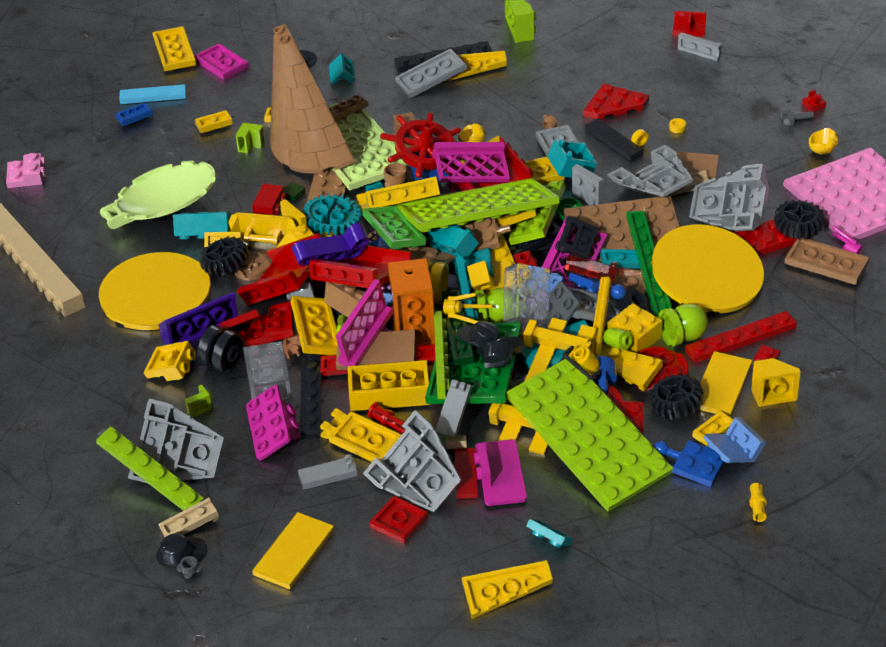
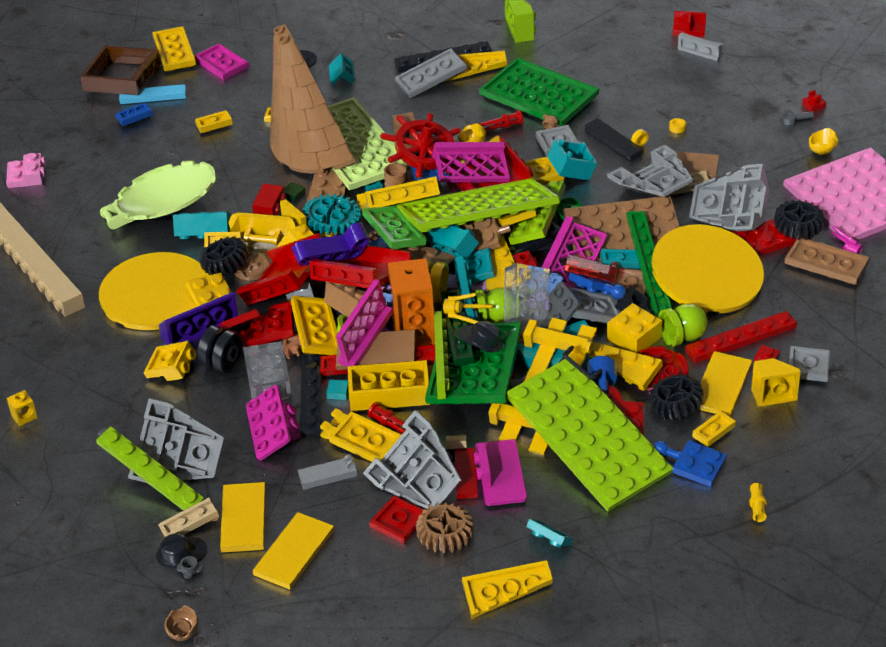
lime bracket [185,385,213,418] -> none
lime piece [236,122,265,153] -> none
medium nougat tile [329,95,369,122] -> none
light grey hinge [435,380,473,439] -> none
yellow panel [467,261,495,290] -> none
black piece [477,336,525,369] -> none
black plate [555,216,598,261] -> none
light grey plate [572,164,604,206] -> none
yellow brick [572,347,599,375] -> none
red plate [583,84,649,119] -> none
yellow axle [591,276,612,357] -> none
lime brick [603,328,633,350] -> none
medium blue bracket [703,417,766,463] -> none
none -> yellow brick [7,390,37,426]
none -> reddish brown window [80,45,161,95]
none -> medium nougat hair [164,605,199,641]
none -> yellow plate [186,273,232,307]
none -> yellow tile [220,482,265,553]
none -> teal tile [326,380,349,400]
none -> medium nougat gear [416,502,474,554]
none -> red pin [478,110,523,132]
none -> green plate [479,57,599,126]
none -> light grey plate [789,346,830,382]

